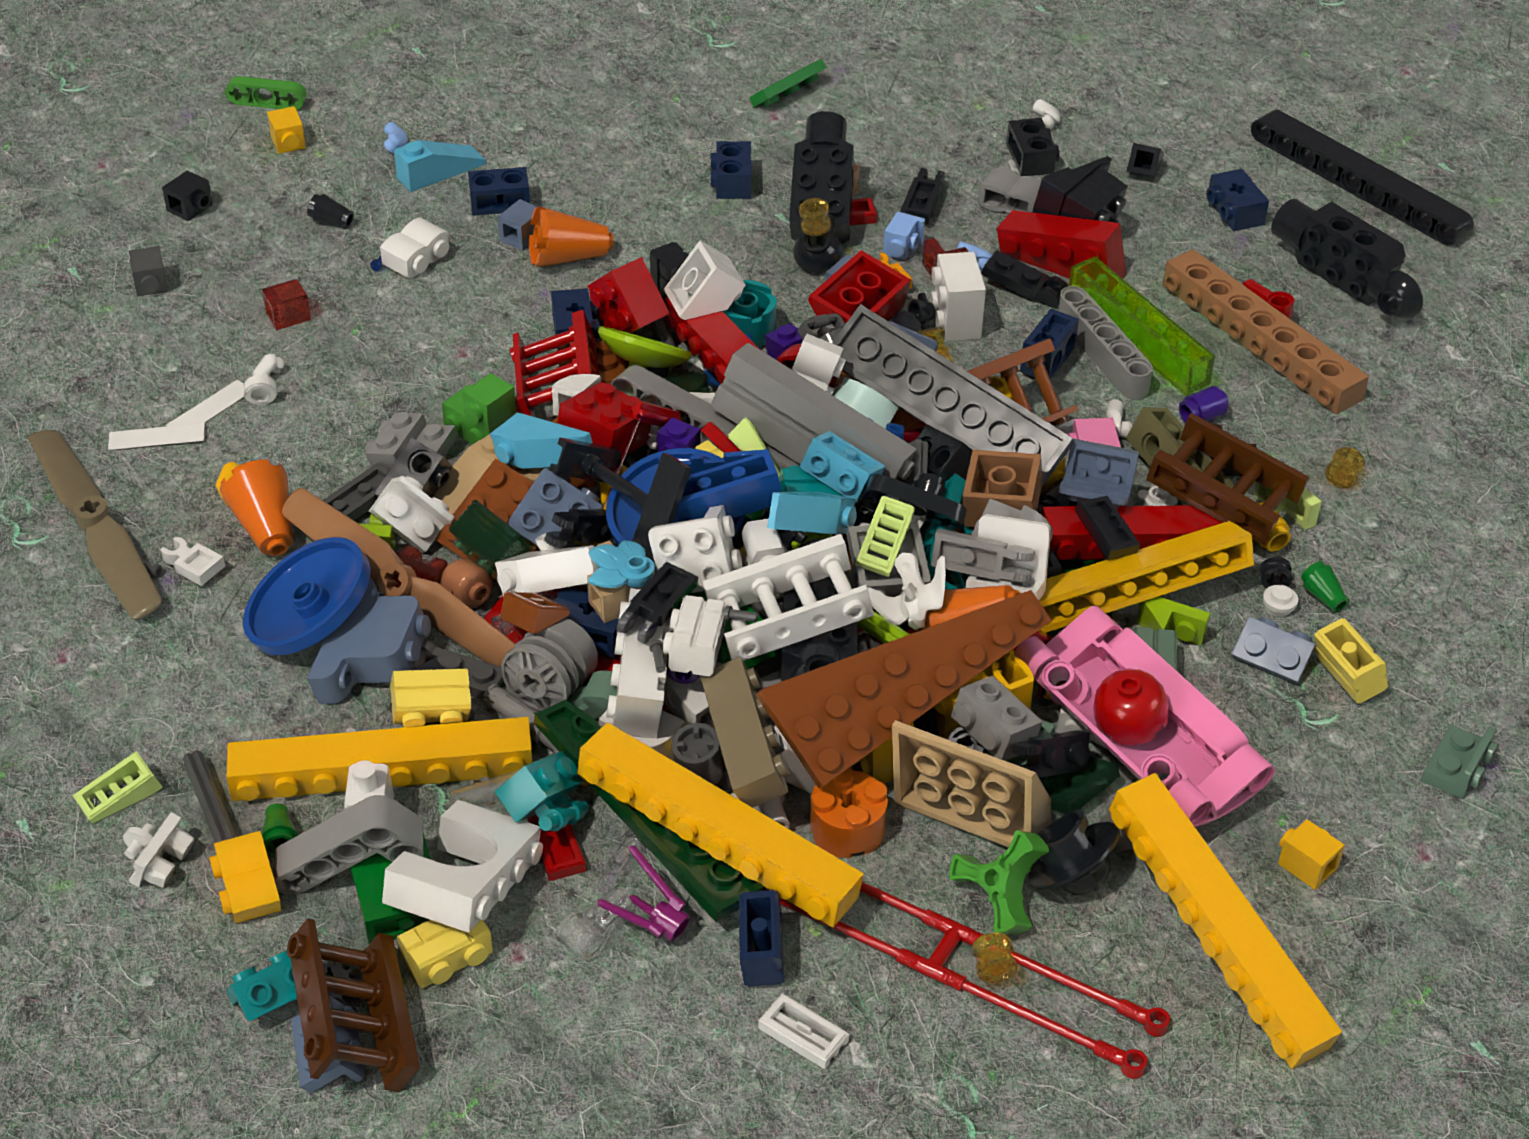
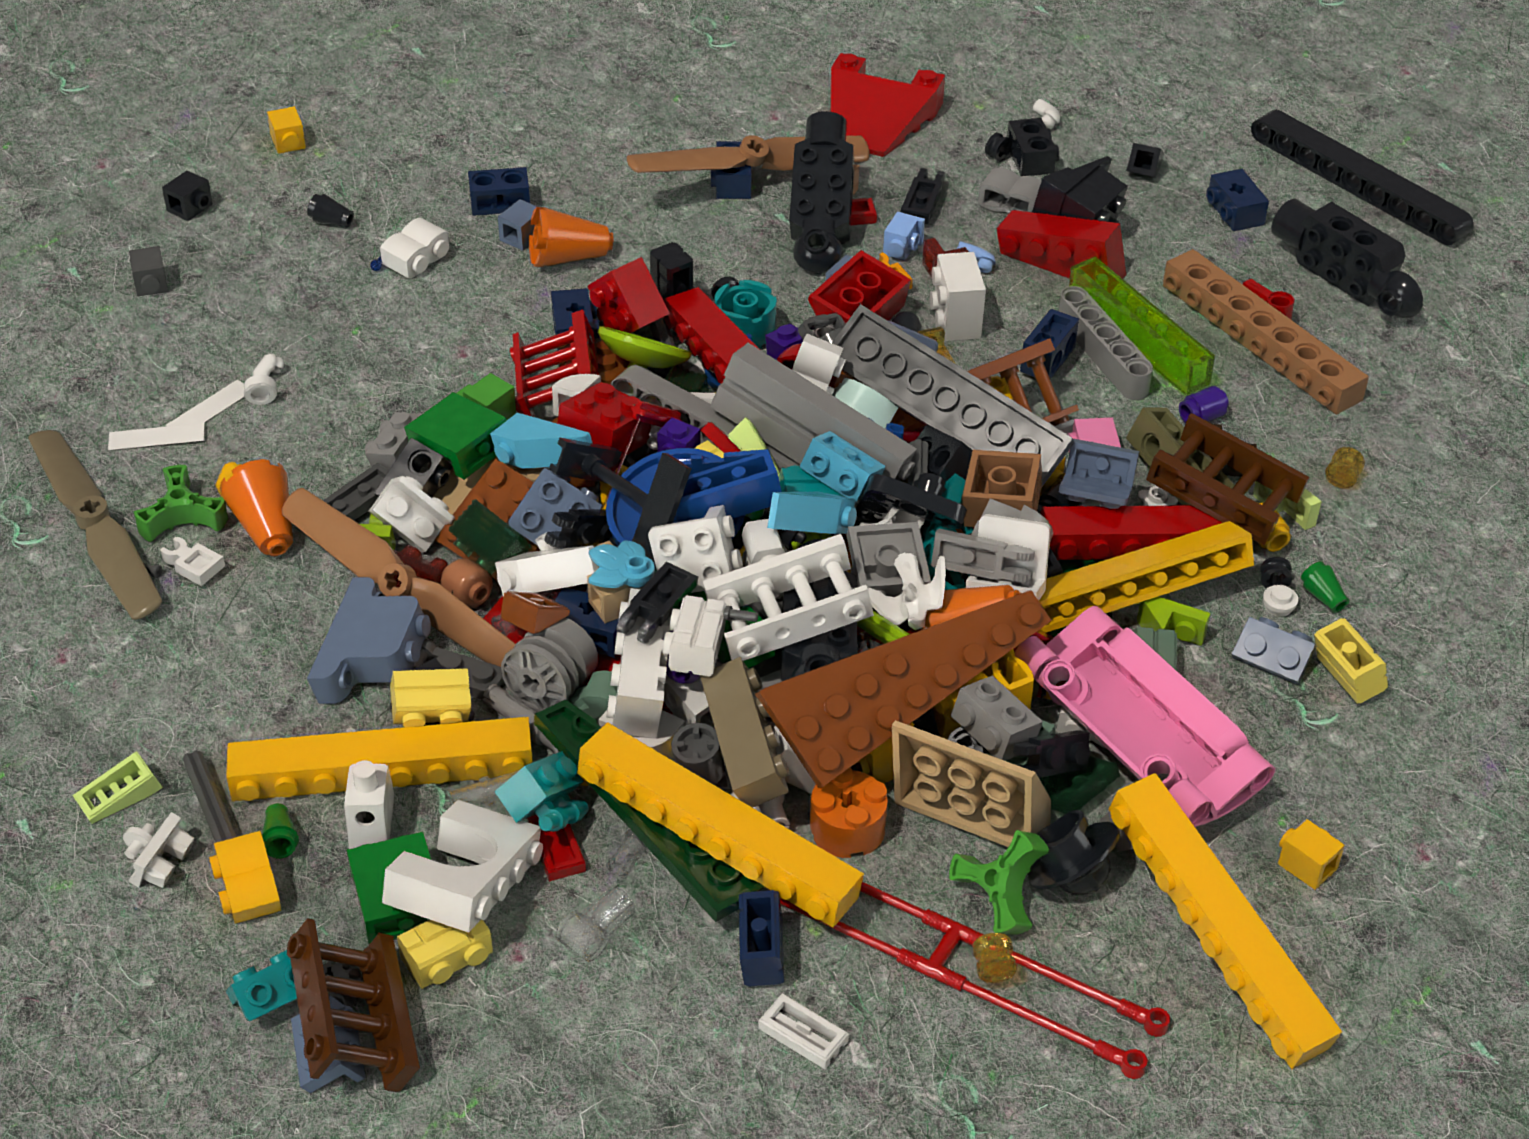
bright green beam [225,76,307,110] -> none
blue dish [243,537,371,655] -> none
clear red panel [262,279,311,331] -> none
light grey beam [273,795,423,895] -> none
light blue arm [383,122,408,154] -> none
medium azure slope [394,140,486,192] -> none
magenta plant [598,845,691,942] -> none
dark grey piece [649,640,665,673] -> none
white slope [664,240,746,320] -> none
green plate [749,58,827,107] -> none
clear yellow wheel [799,198,831,236] -> none
yellowish green slope [855,496,915,577] -> none
black plate [908,293,935,330] -> none
black hinge [981,250,1069,308] -> none
black plate [1075,496,1140,560] -> none
red cylinder [1093,668,1169,745] -> none
white arm [1106,399,1132,439] -> none
sand green bracket [1421,724,1498,799] -> none
none -> bright green piece [134,465,228,542]
none -> green panel [404,392,507,480]
none -> medium nougat piece [626,135,869,173]
none -> red wedge [830,53,945,157]
none -> black bush [985,132,1012,162]

